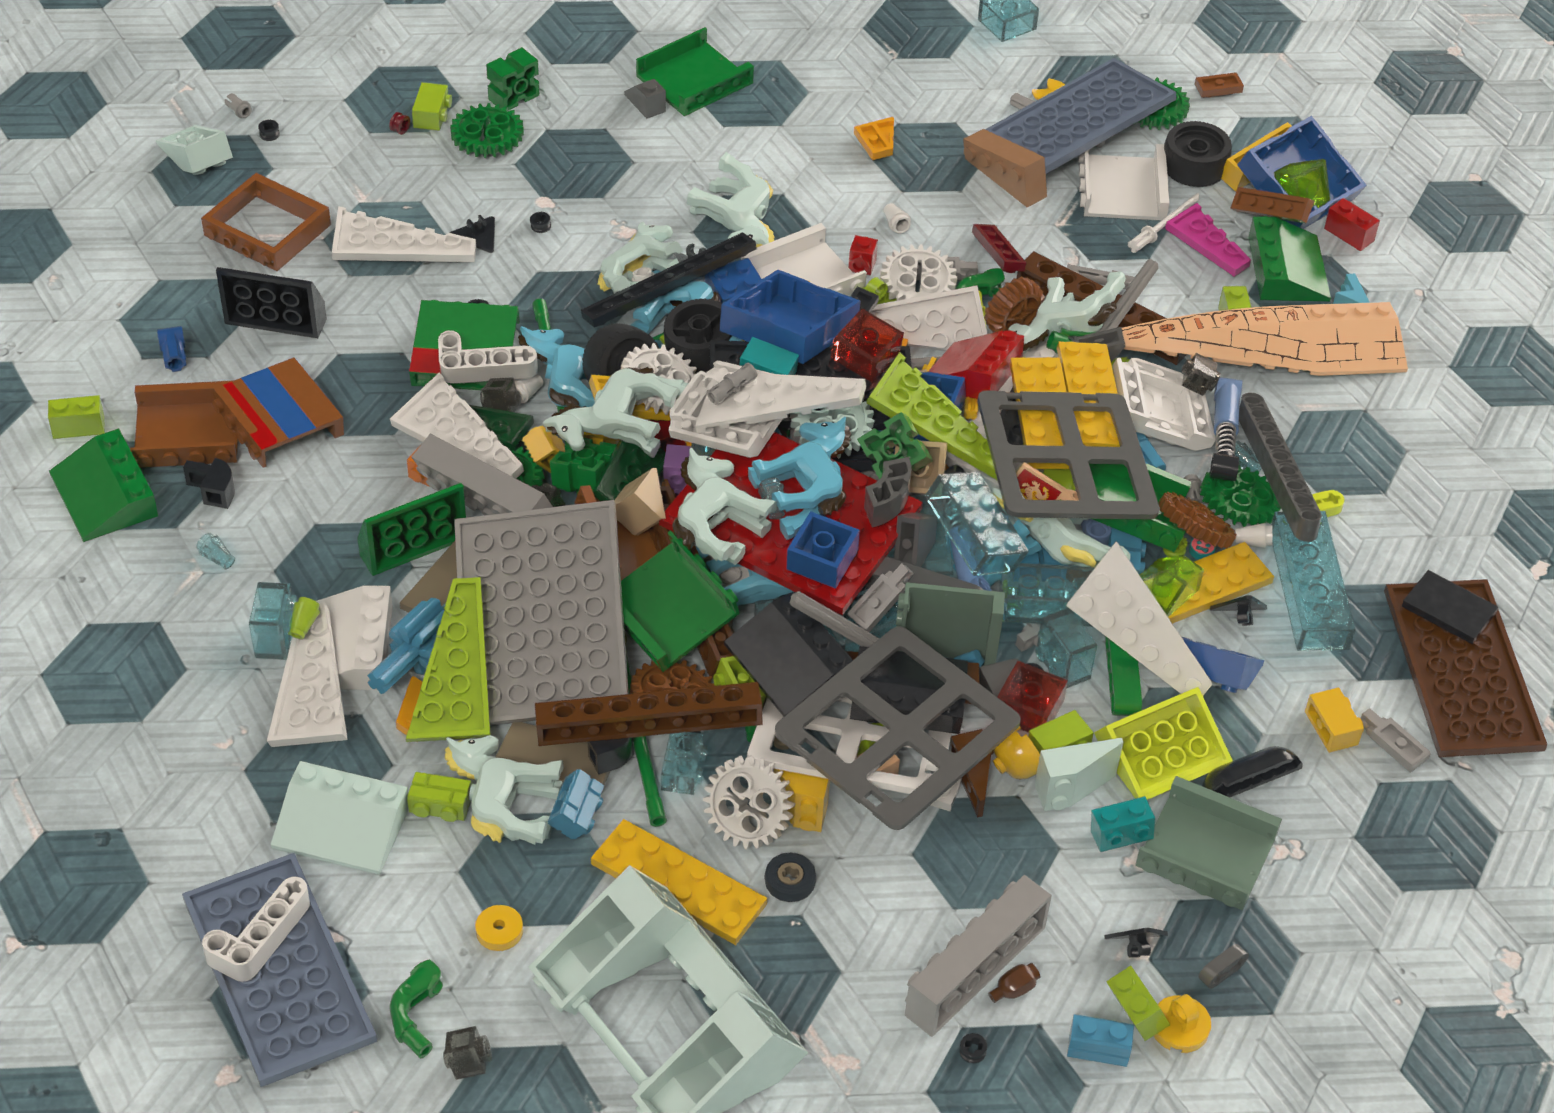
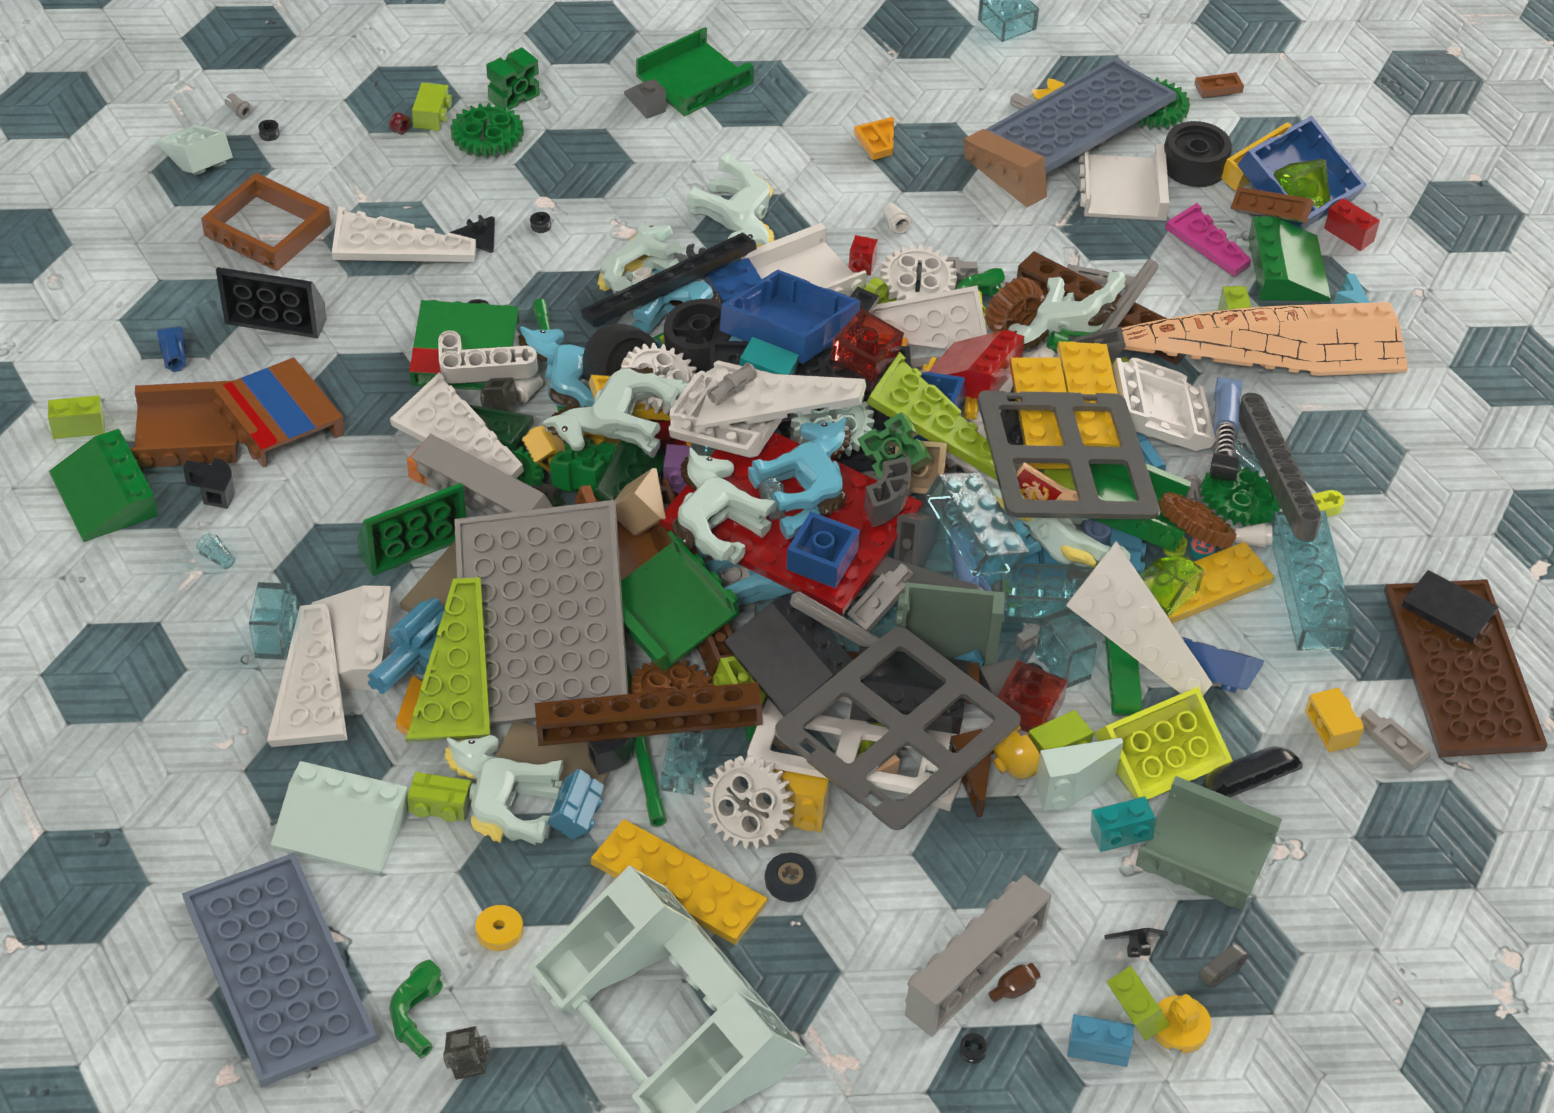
white beam [202,877,310,982] -> none
lime cone [288,597,320,640] -> none
dark red plate [972,224,1026,273] -> none
white piece [1128,193,1199,253] -> none
clear smoke brick [1181,353,1221,396] -> none
black piece [1210,595,1267,626] -> none

